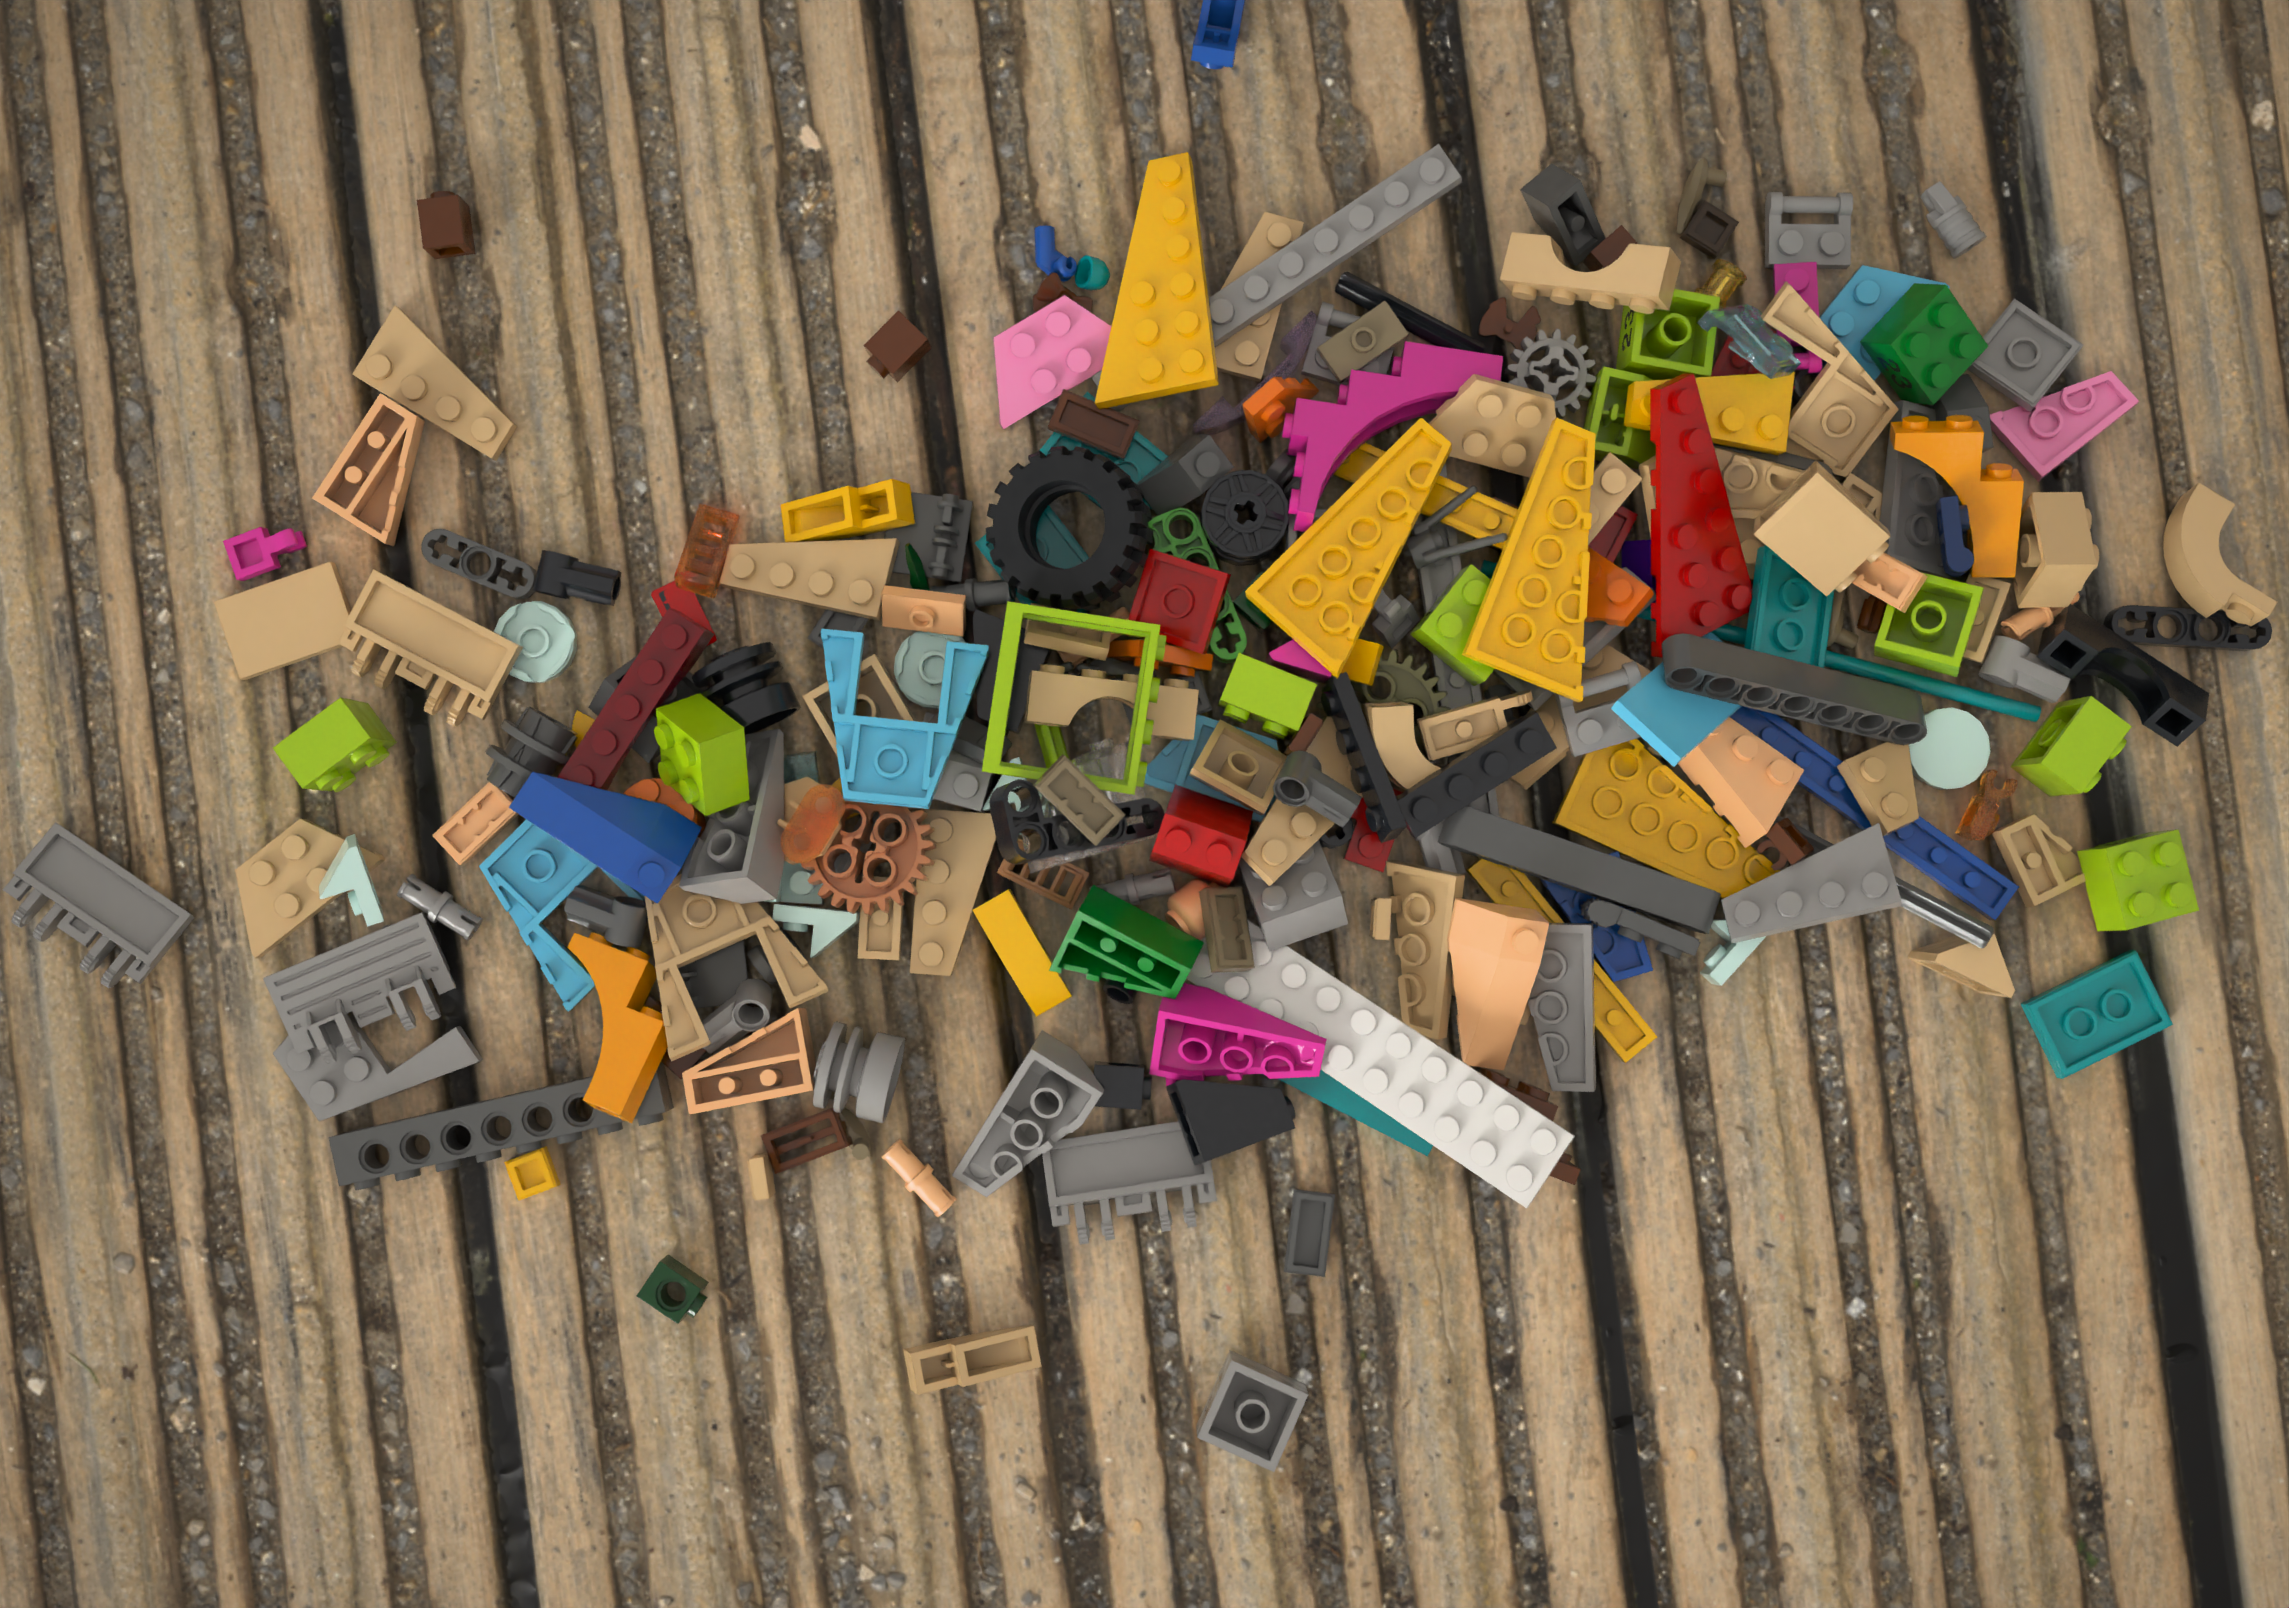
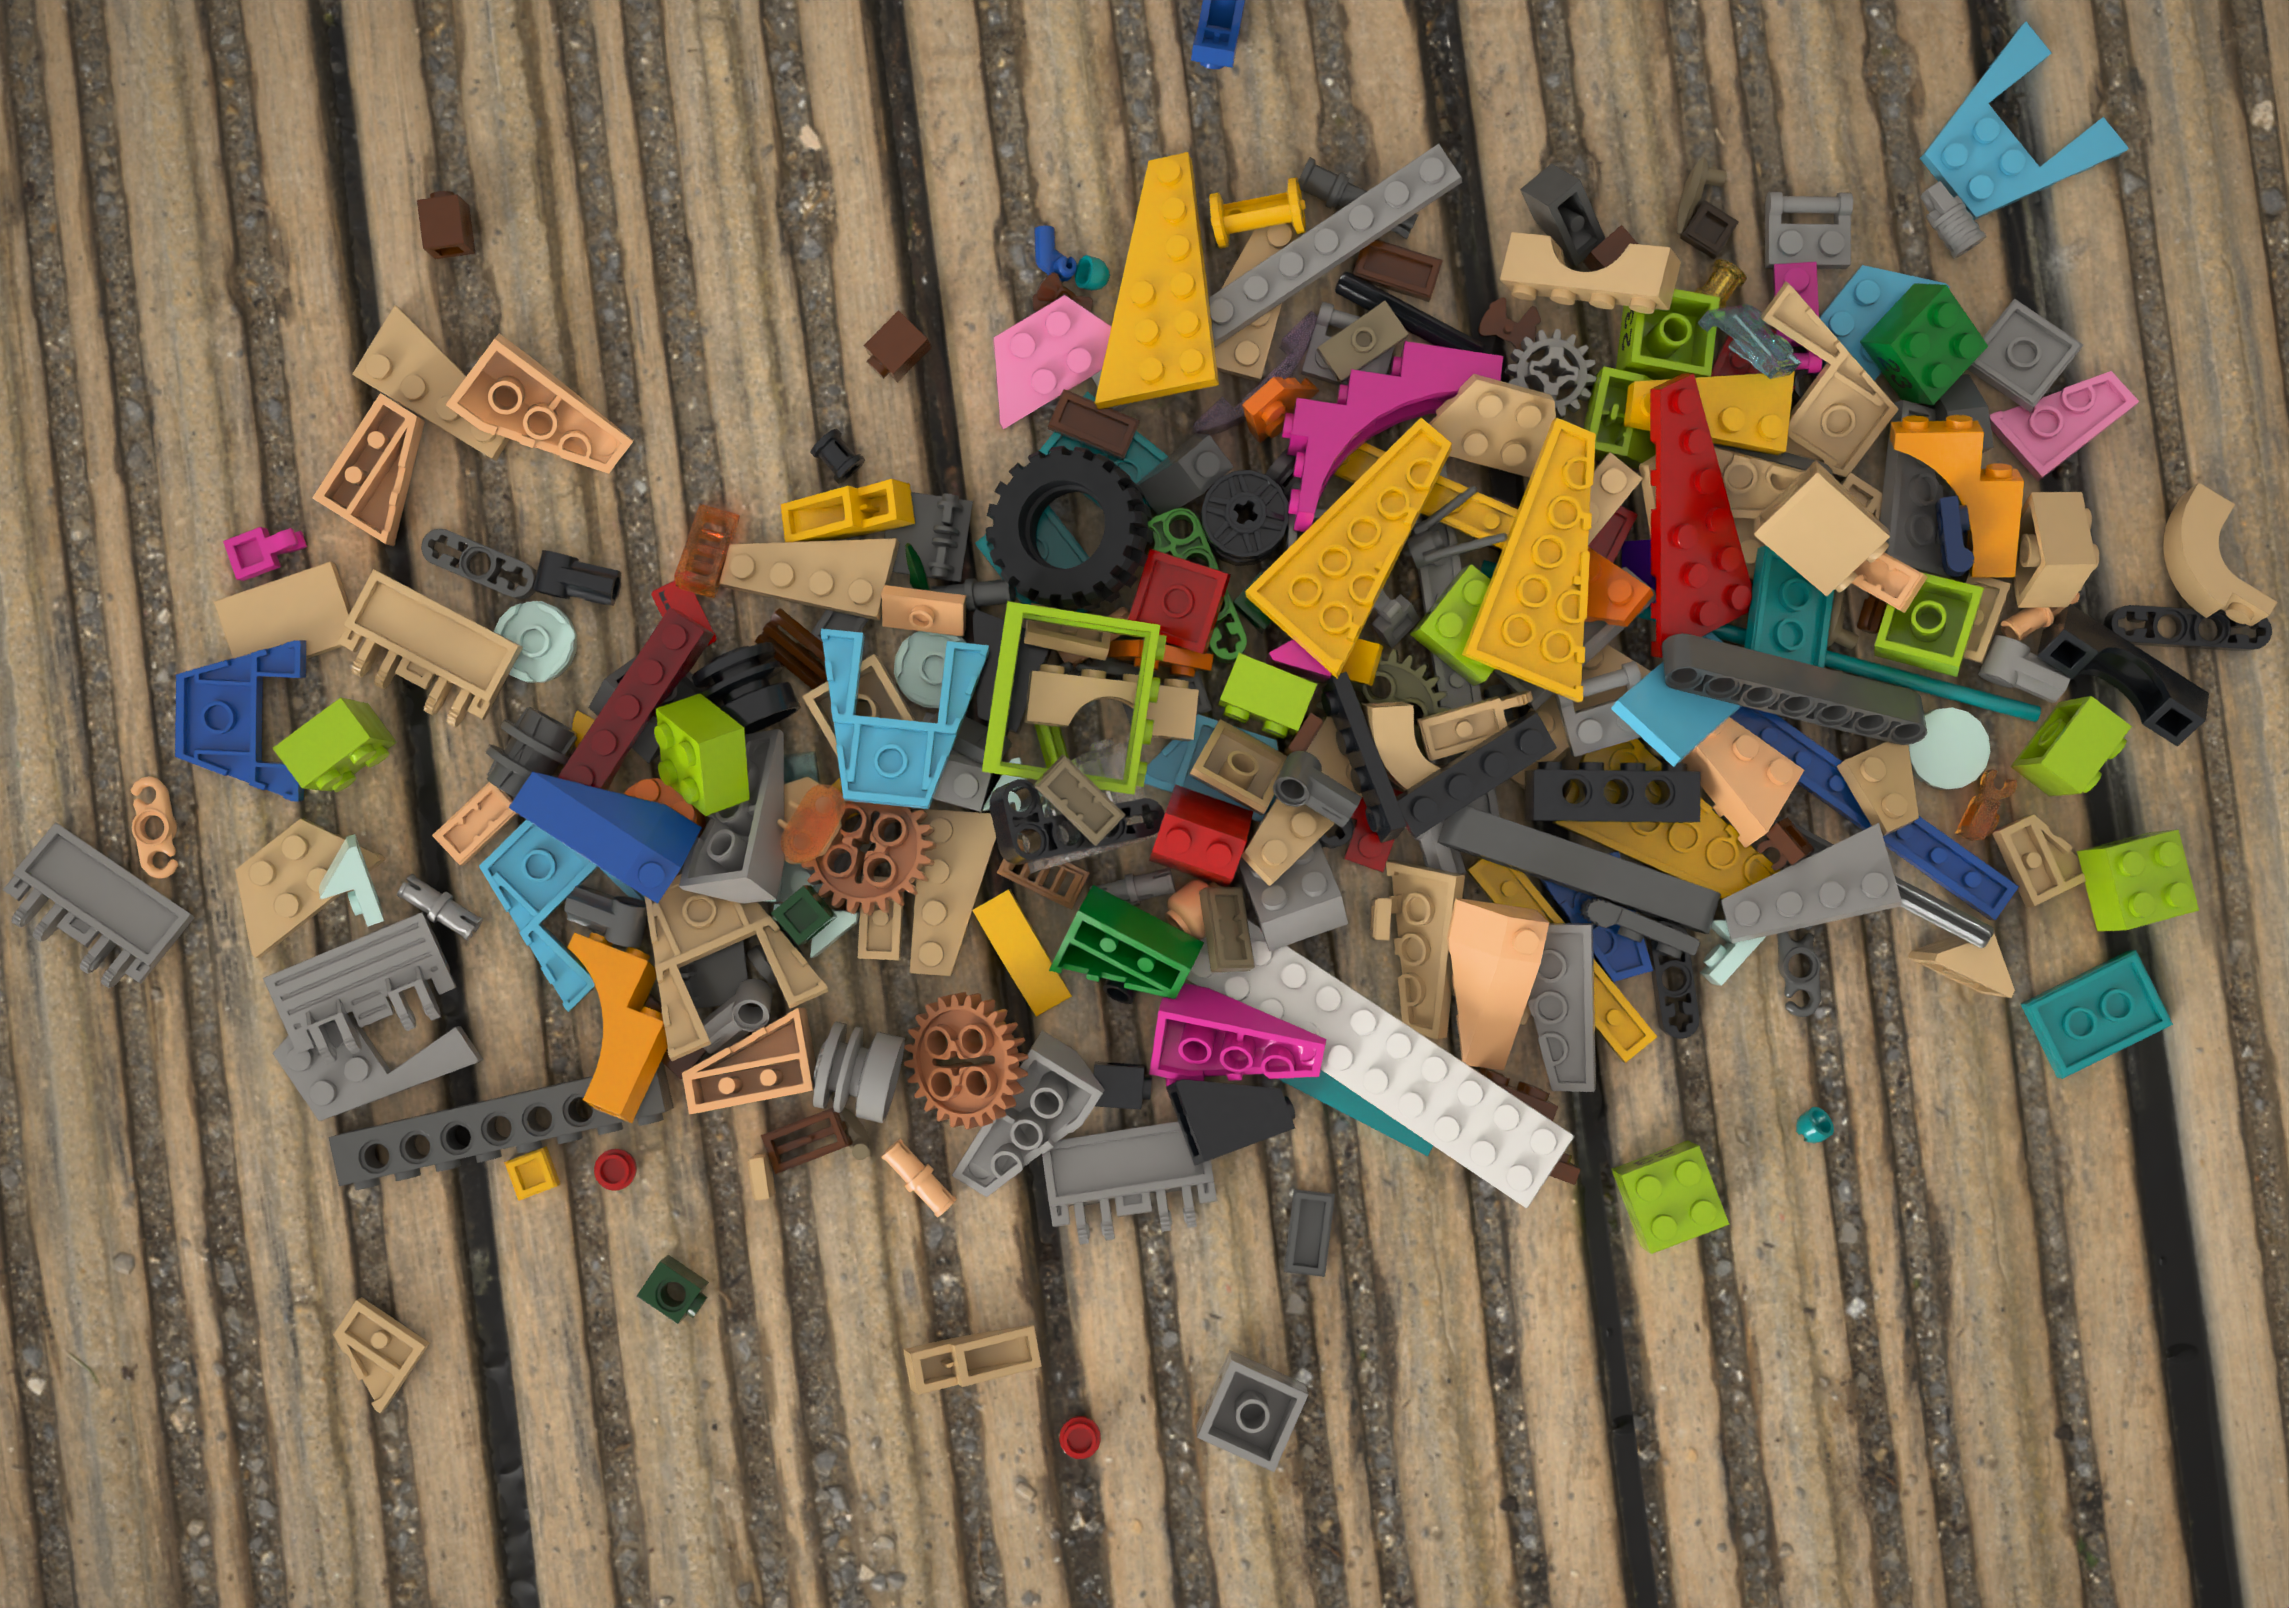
none -> light nougat piece [131,776,178,879]
none -> blue wing [175,640,306,802]
none -> tan wing [333,1297,430,1413]
none -> light nougat wedge [446,333,634,474]
none -> red plate [594,1149,637,1191]
none -> reddish brown tile [754,608,827,690]
none -> dark green brick [771,885,837,946]
none -> black bush [810,429,865,484]
none -> nougat gear [904,992,1028,1129]
none -> red plate [1059,1416,1101,1459]
none -> yellow hose [1209,177,1306,249]
none -> dark grey pin [1298,157,1418,239]
none -> reddish brown tile [1353,240,1443,302]
none -> black brick [1525,762,1701,823]
none -> lime brick [1611,1140,1730,1254]
none -> black beam [1646,920,1699,1039]
none -> dark grey piece [1777,926,1821,1017]
none -> teal hinge [1796,1107,1834,1144]
none -> medium azure wing [1919,22,2129,220]

